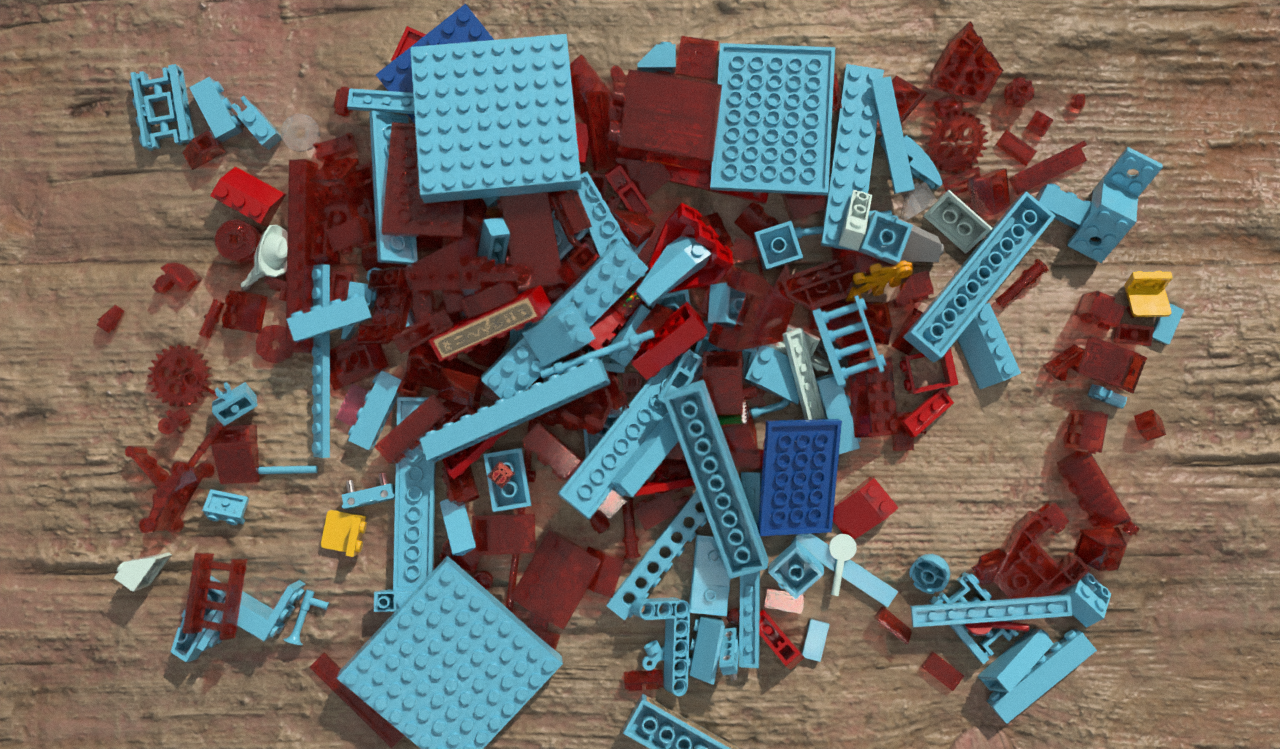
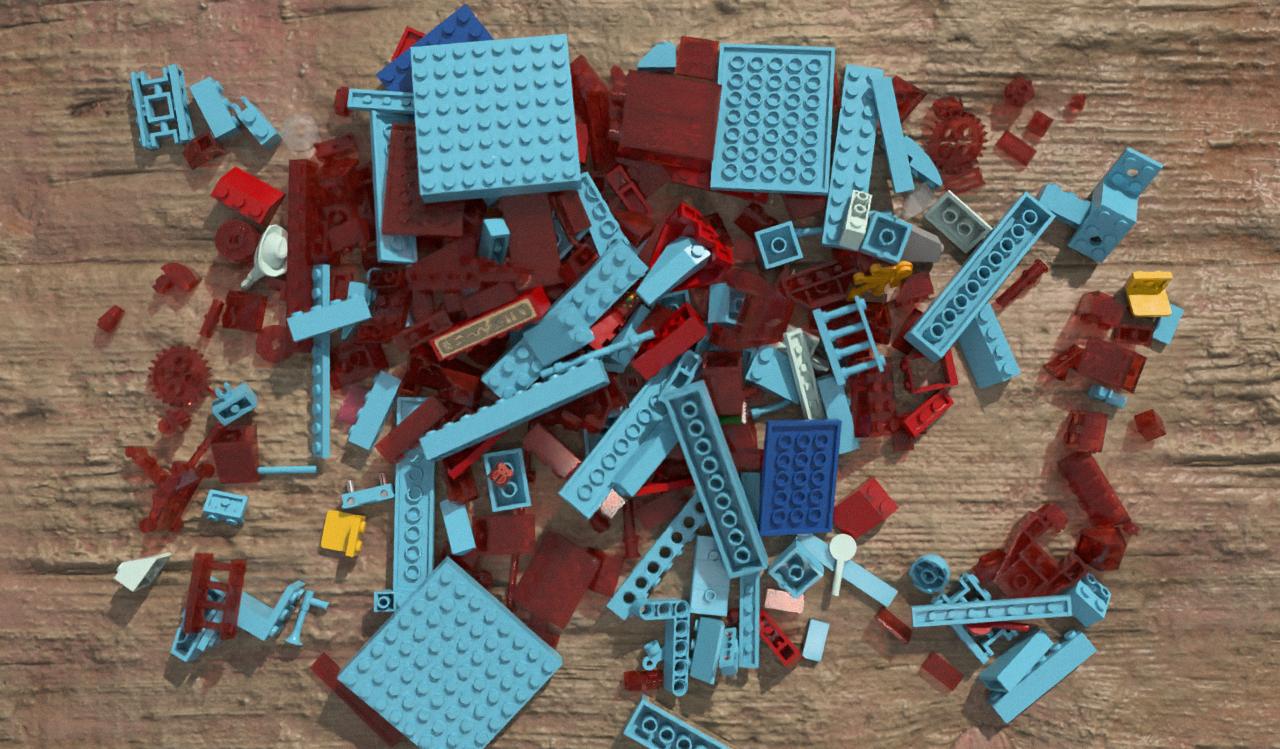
clear red wedge [930,21,1003,103] -> none
clear red slope [967,168,1011,216] -> none
clear red fence [1009,140,1087,195] -> none

